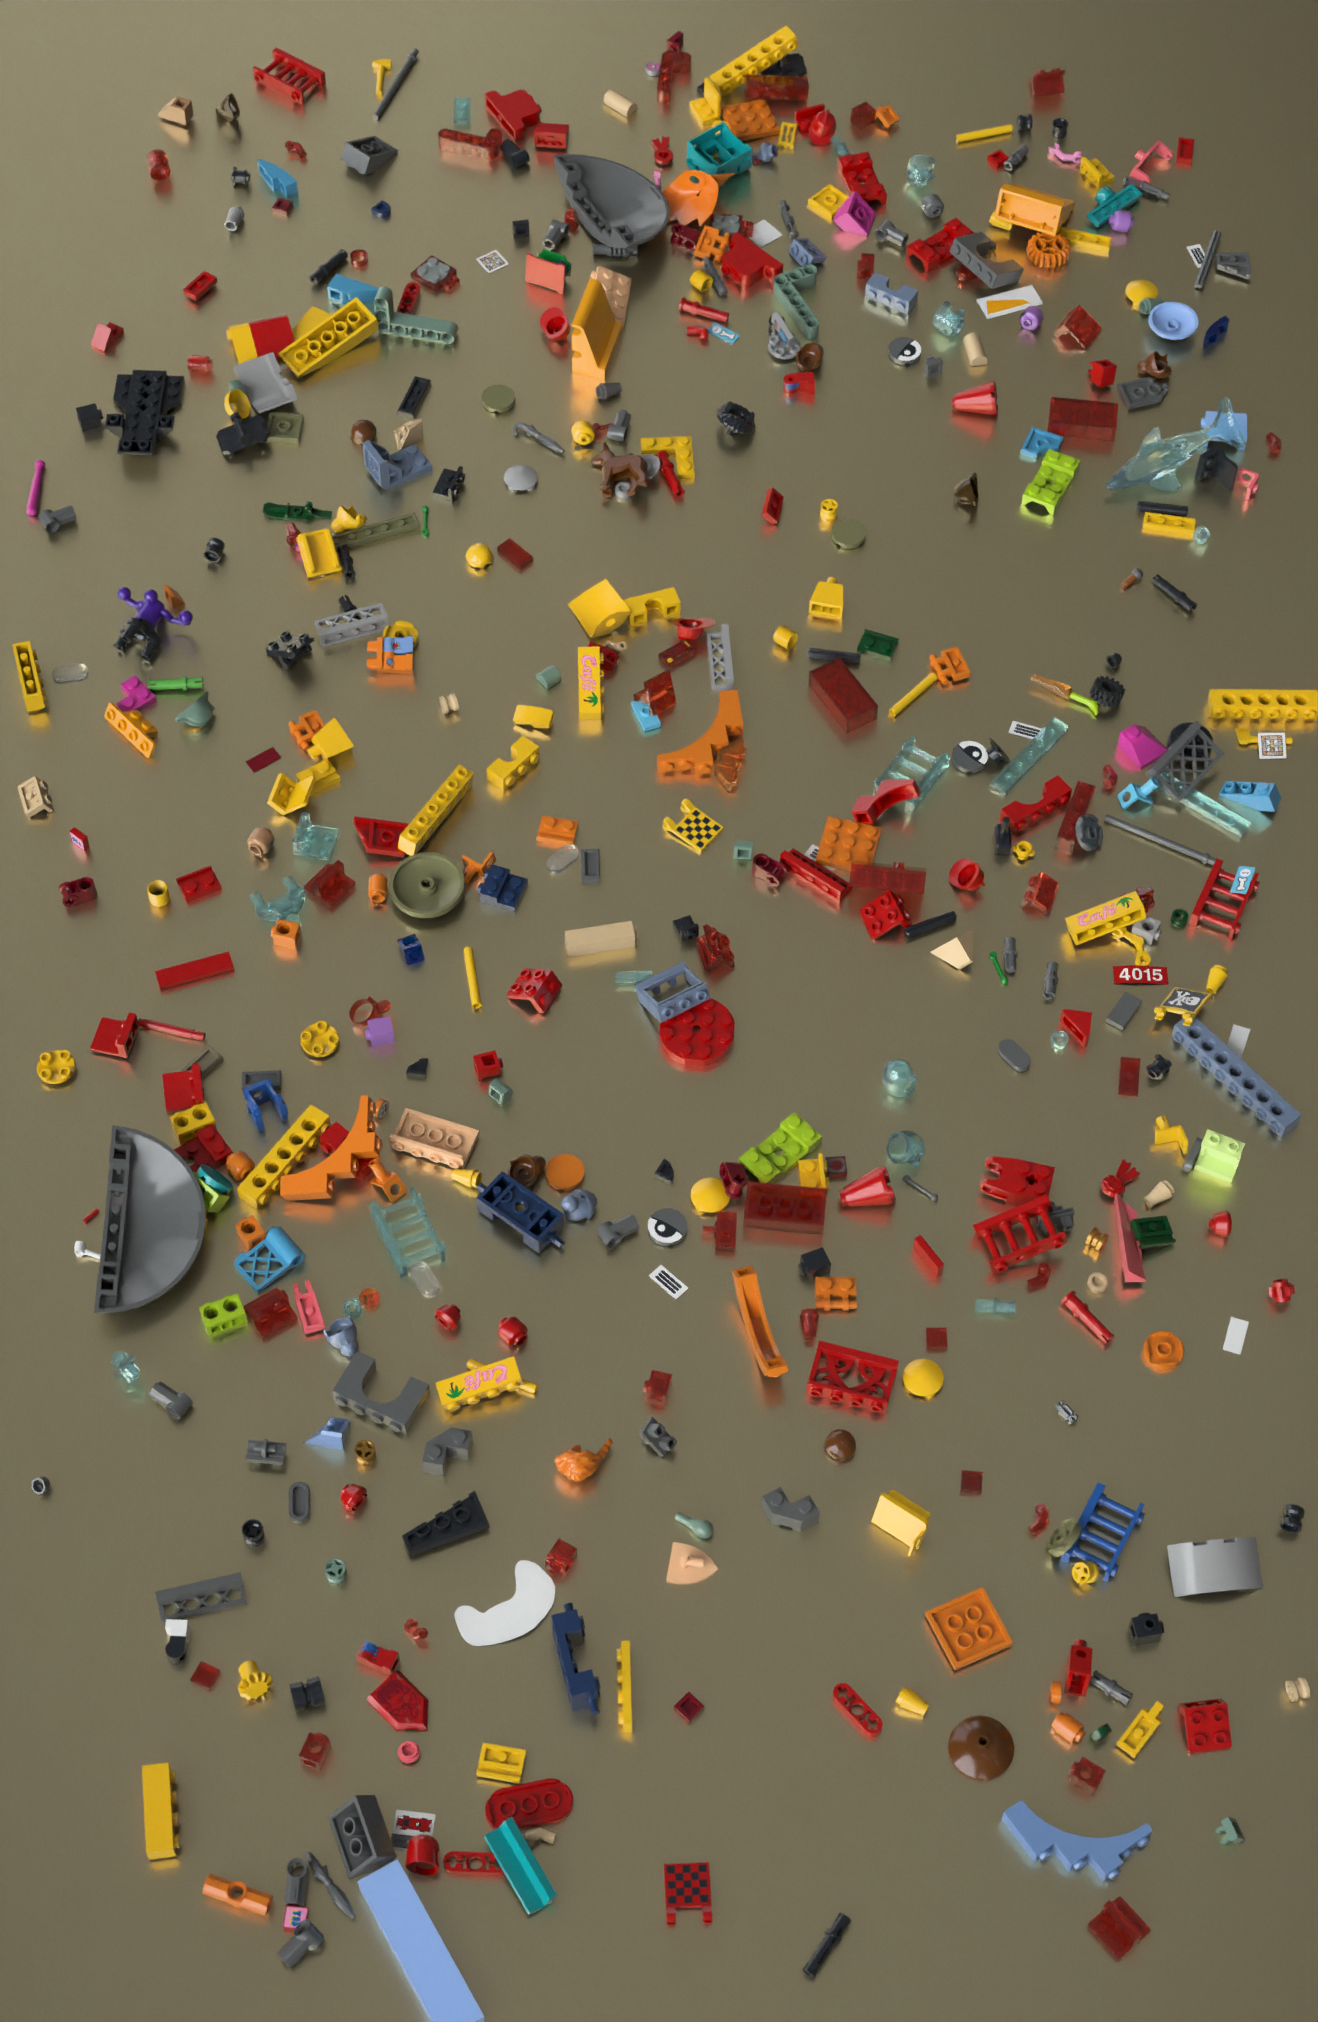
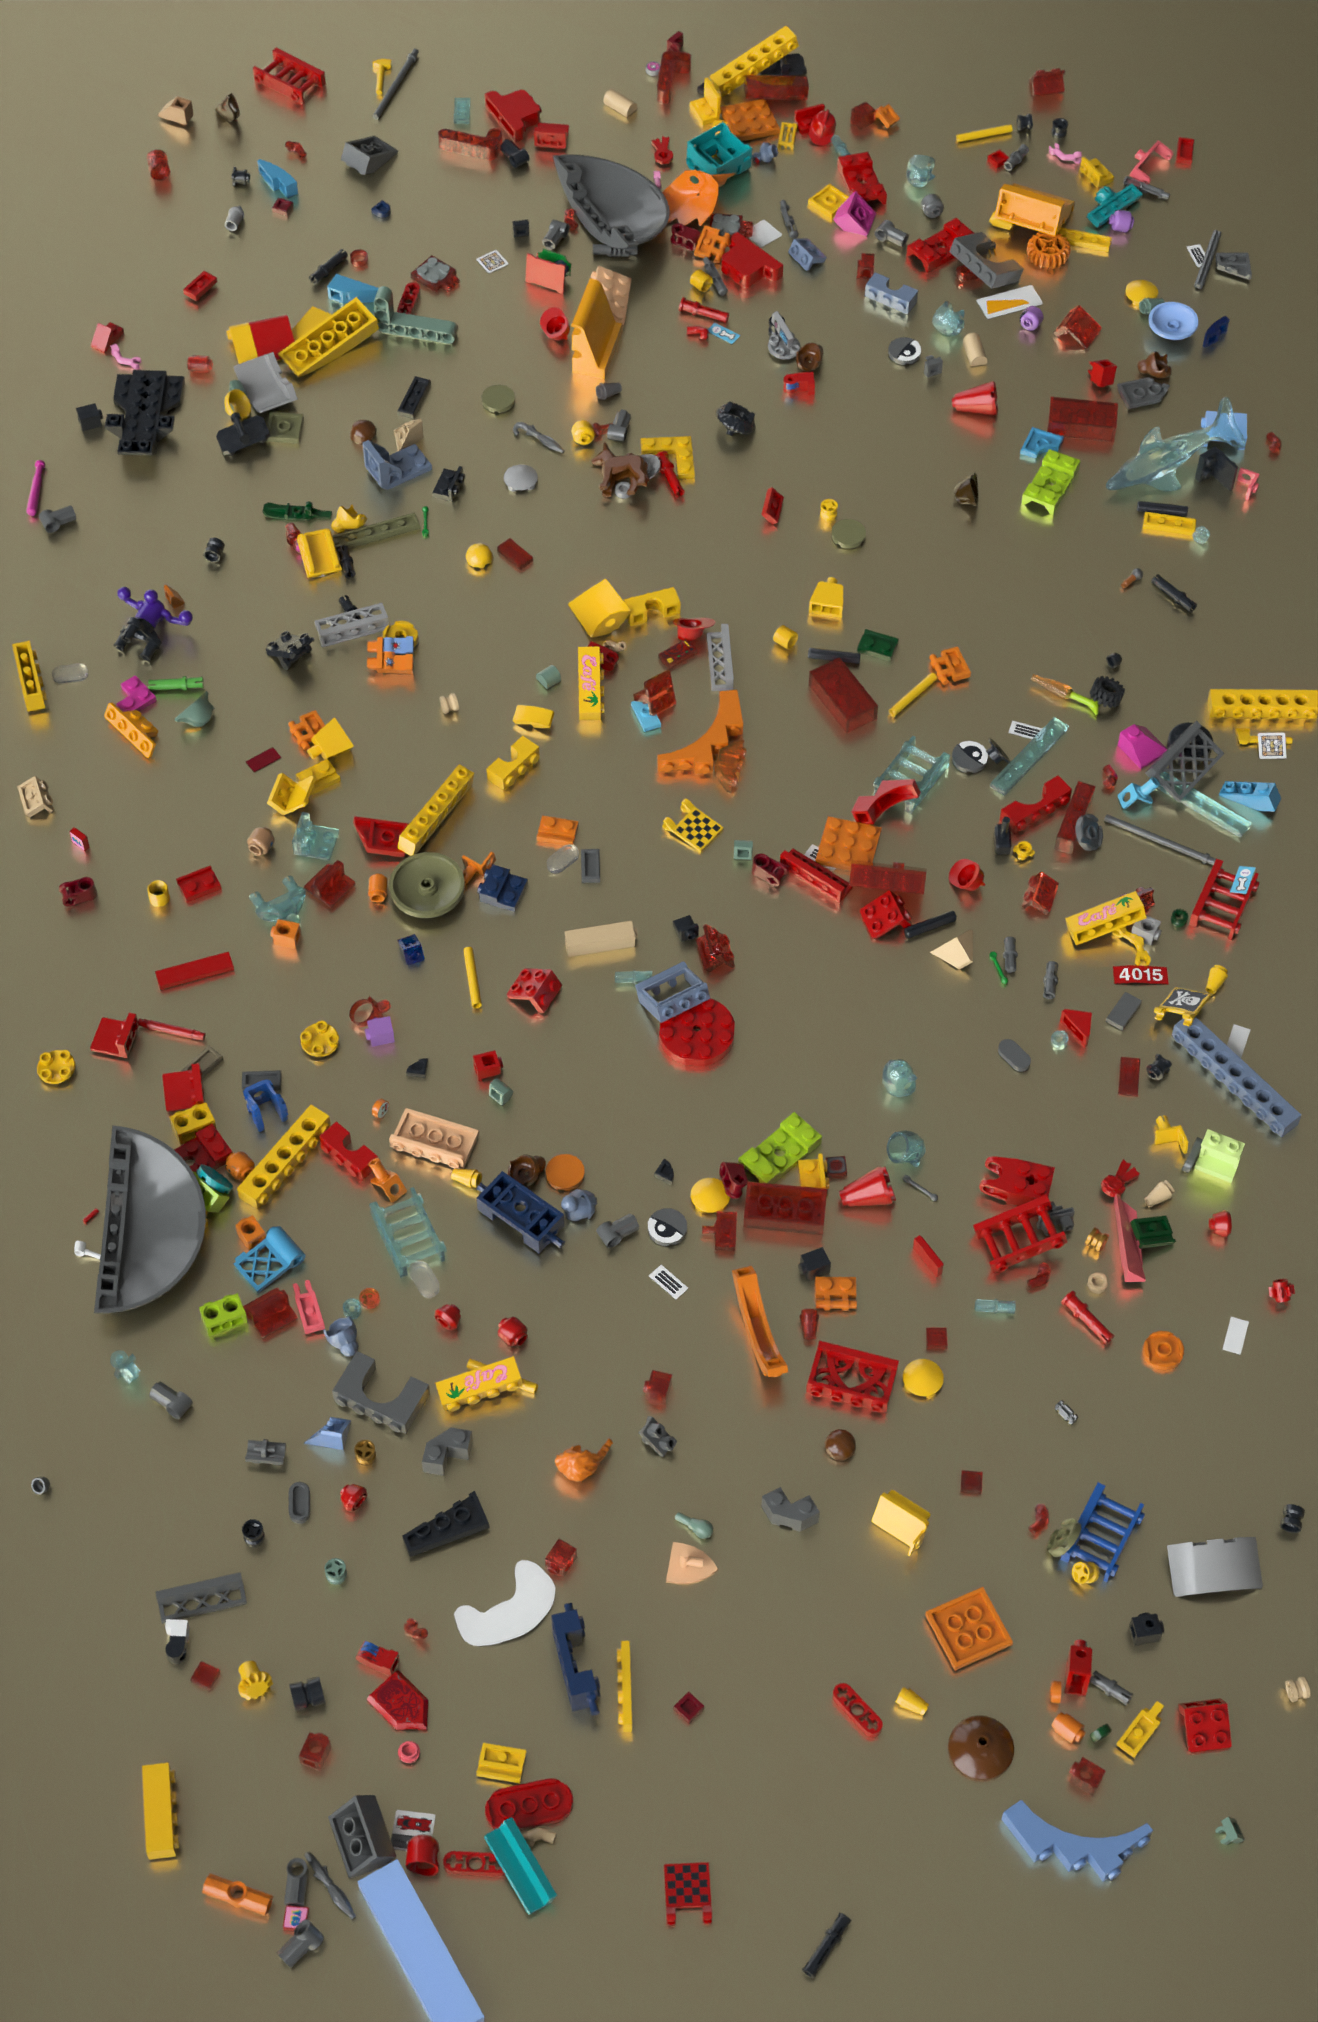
orange arch [280,1095,383,1201] -> none
sand green beam [773,264,819,339] -> none
clear red bracket [1088,1896,1151,1959] -> none
none -> bright pink arm [110,344,142,370]

